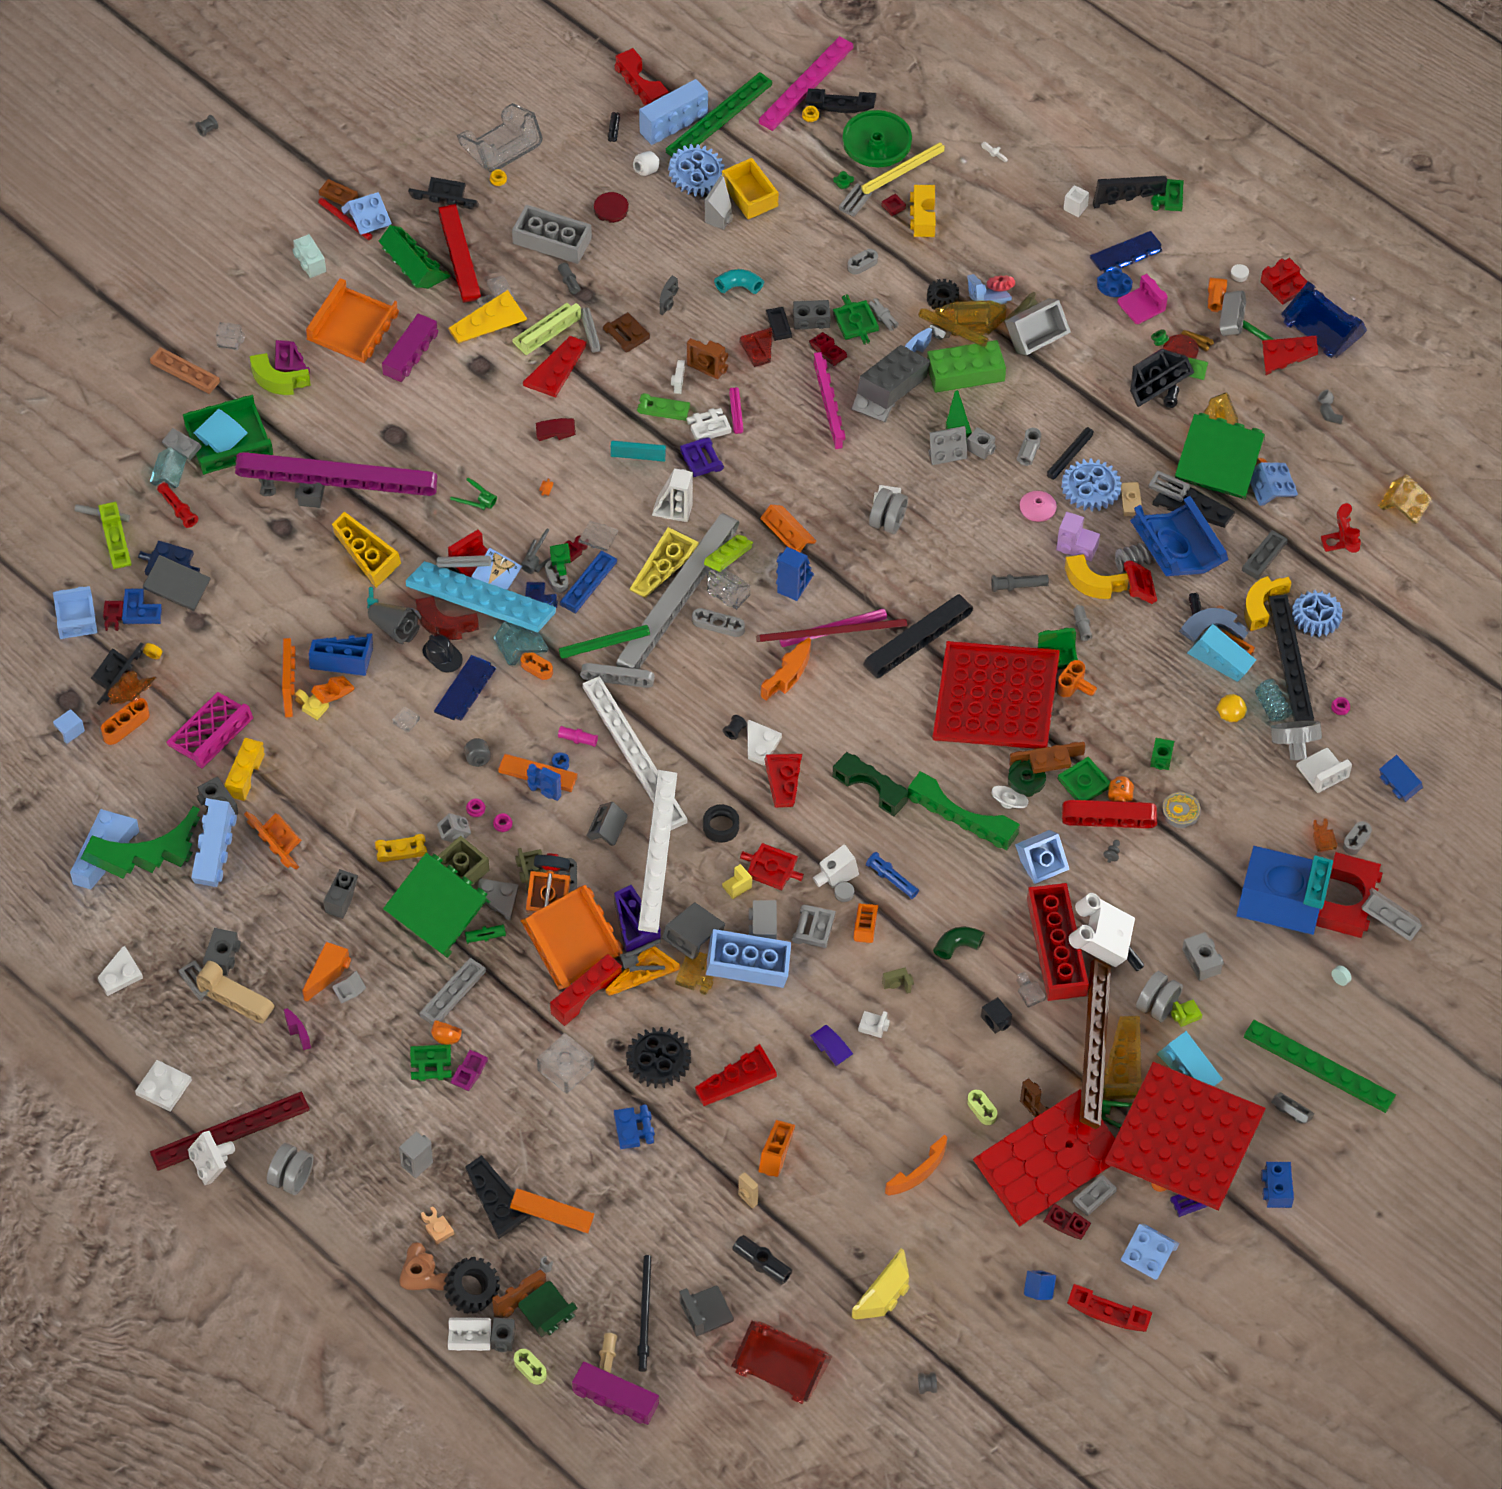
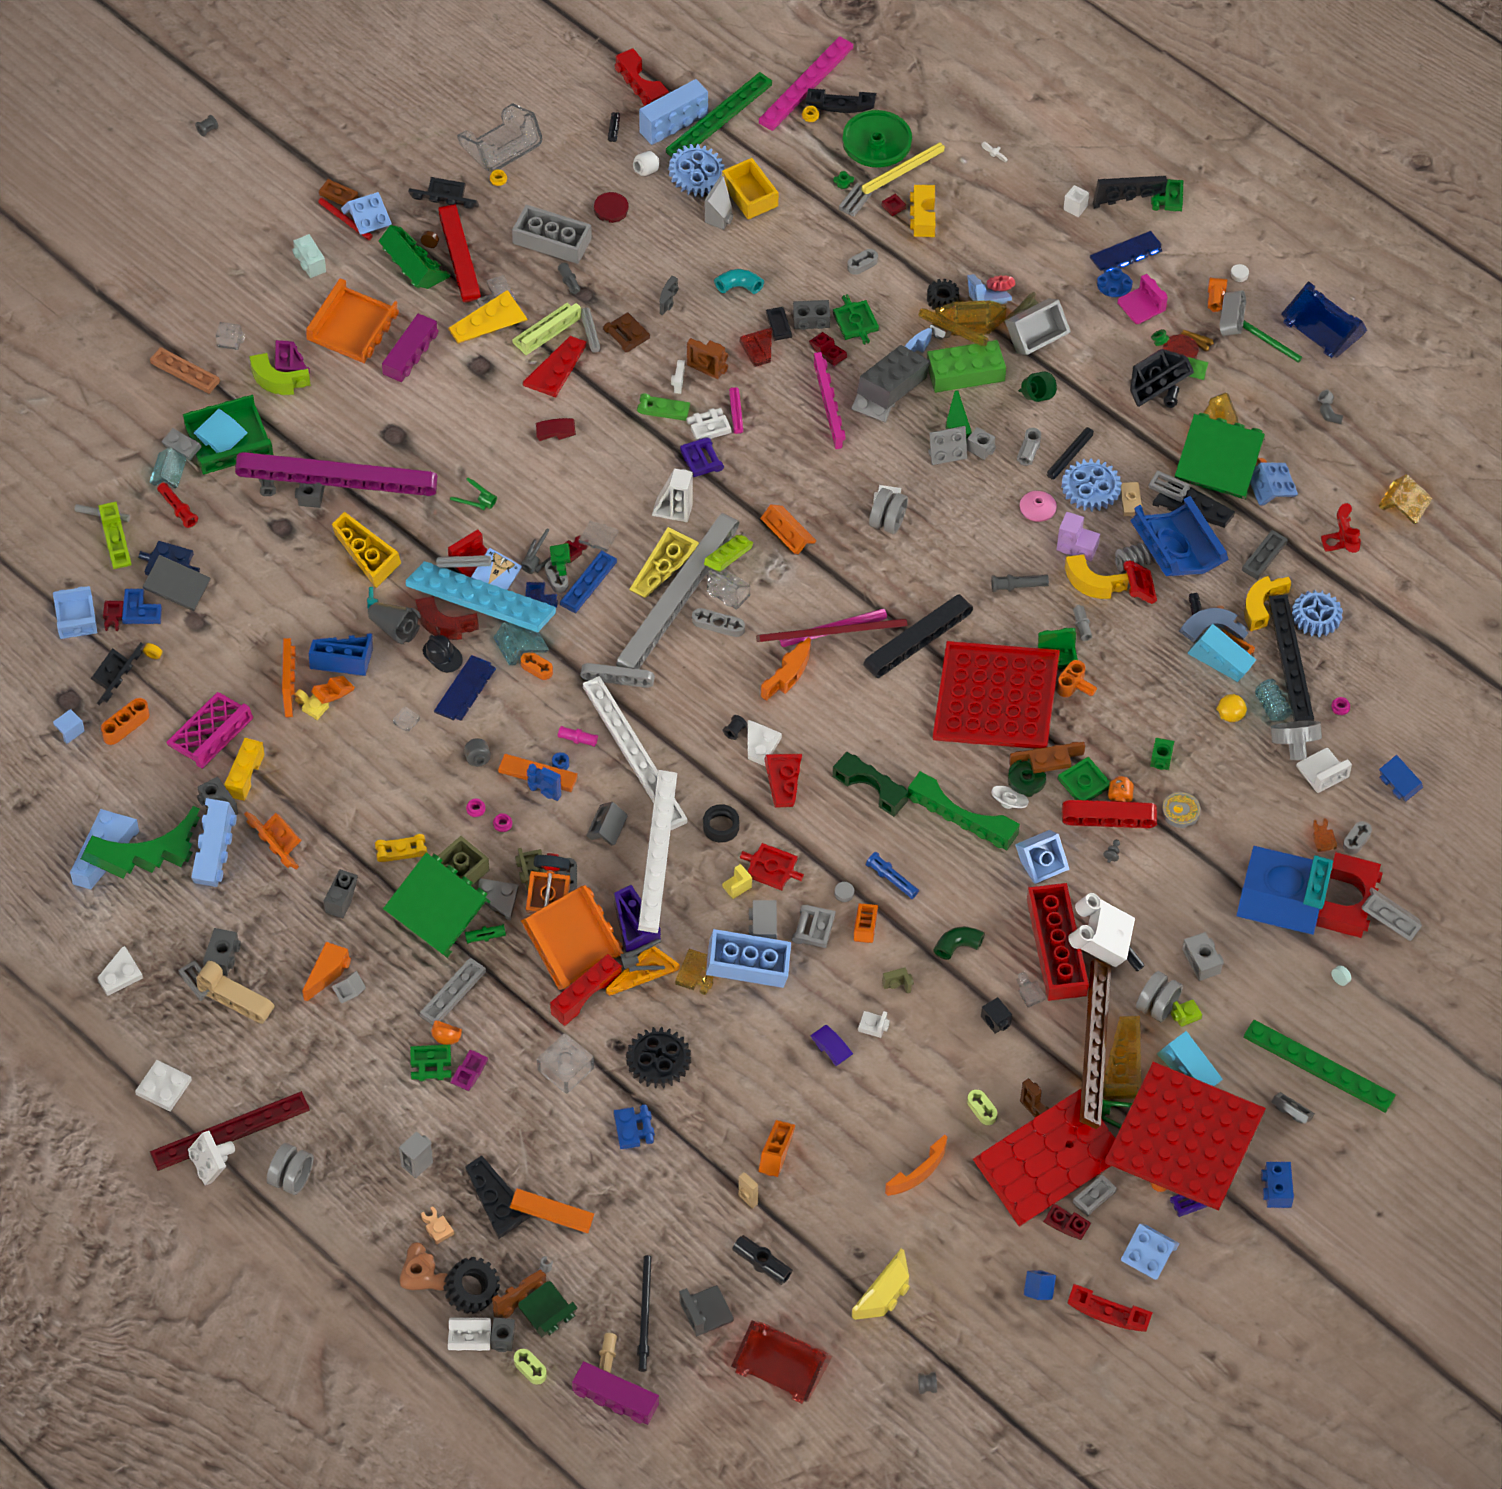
clear orange hinge [108,671,156,705] -> none
magenta slope [284,1008,311,1050] -> none
light grey brick [437,813,471,843] -> none
orange plate [539,478,554,496] -> none
green axle [559,625,650,658] -> none
teal tile [610,441,666,462] -> none
dark grey panel [662,902,725,960] -> none
red wing [695,1044,777,1106] -> none
blue wedge [776,547,814,601] -> none
white torso [813,844,859,888] -> none
light grey pin [869,298,899,331] -> none
red plate [1260,257,1311,305] -> none
red wing [1262,336,1318,375] -> none
none -> reddish brown tile [420,231,439,248]
none -> dark green piece [1018,371,1057,402]

